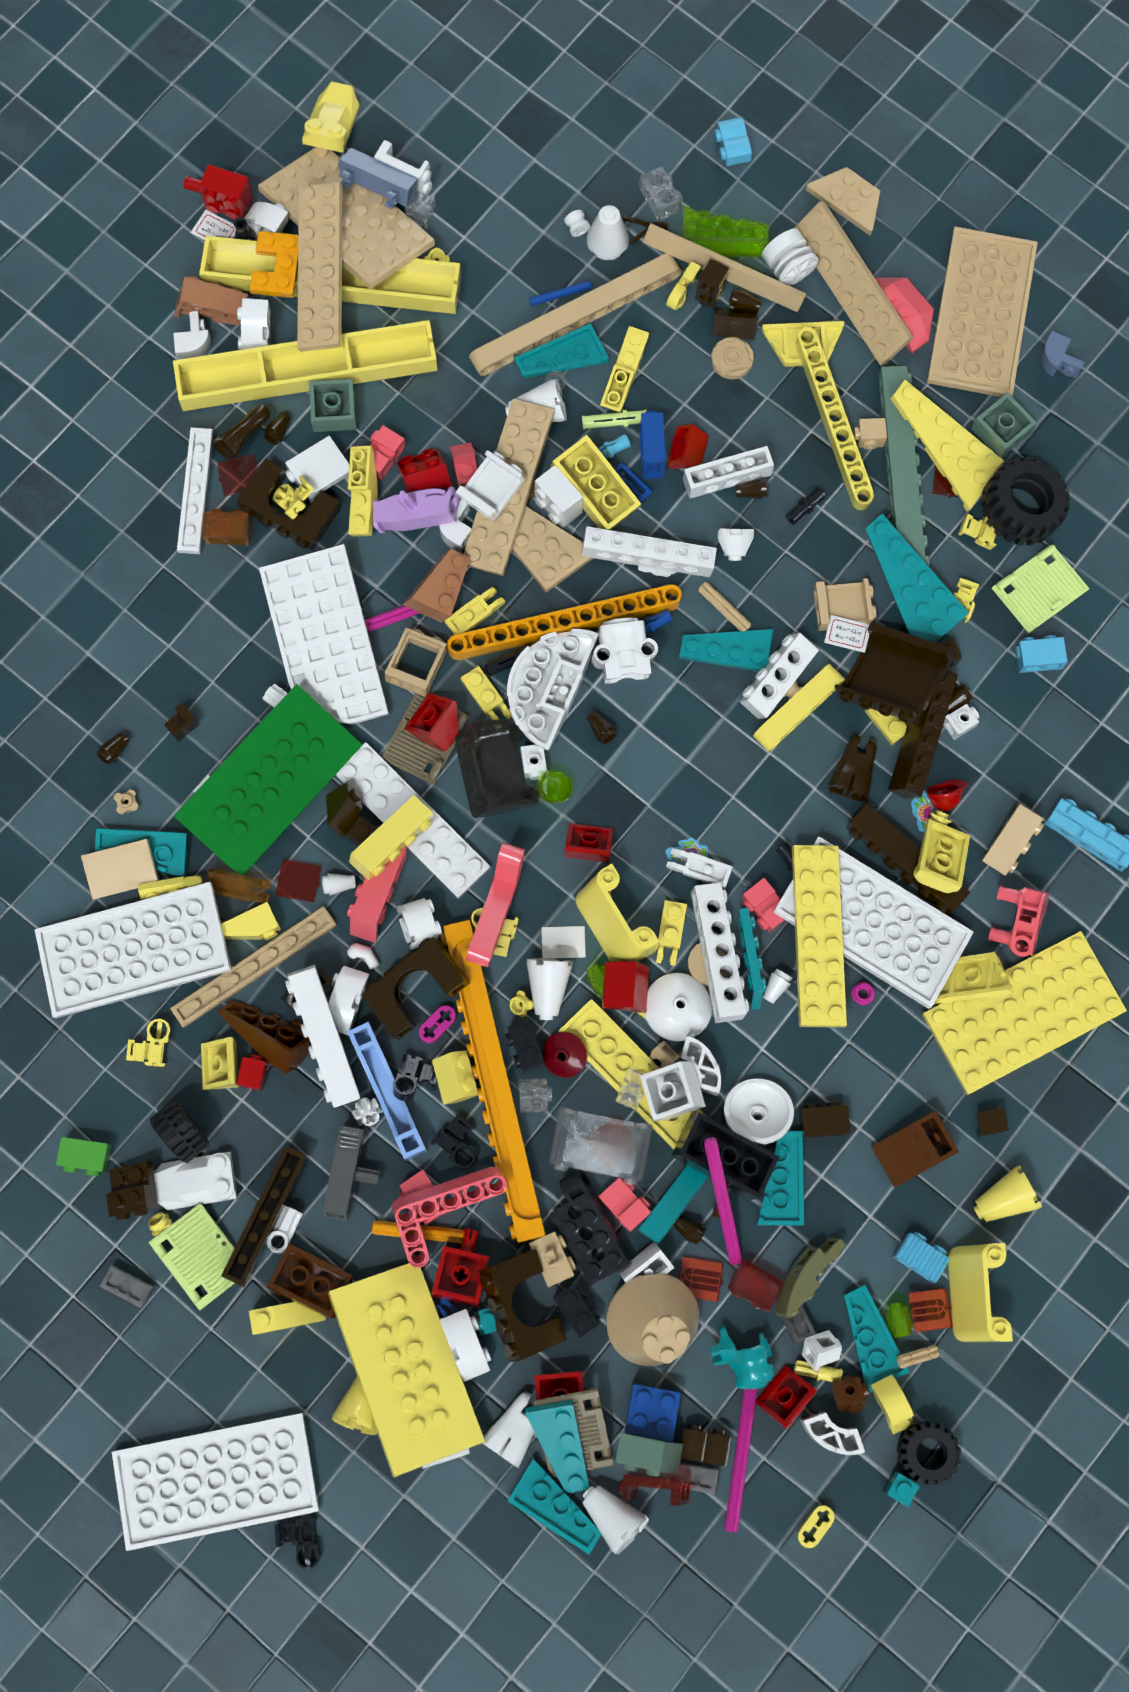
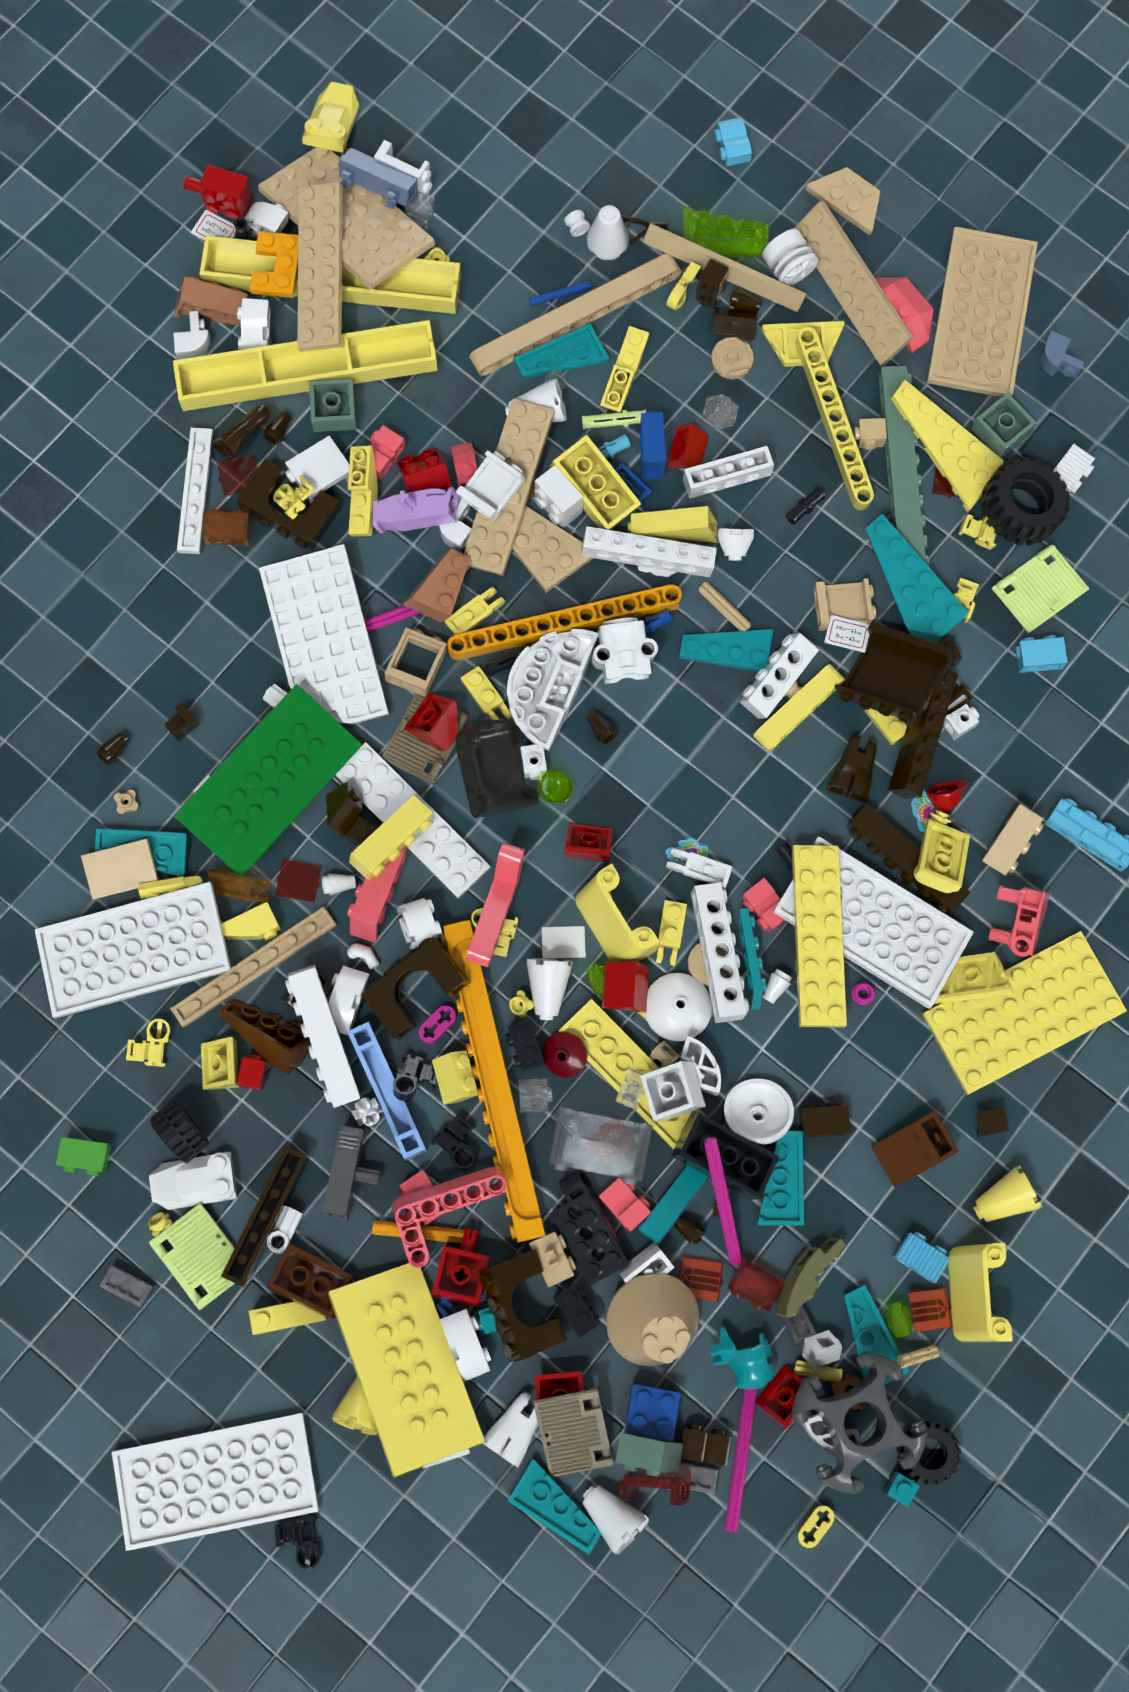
dark brown plate [106,1161,158,1221] -> none
teal wing [525,1400,589,1493] -> none
clear brick [639,167,683,221] -> none
dark brown cone [736,478,768,499] -> none
light yellow brick [871,1375,914,1435] -> none
none -> light yellow slope [628,506,717,543]
none -> clear brick [702,394,739,429]
none -> dark grey piece [791,1351,928,1495]
none -> white brick [1053,444,1095,494]

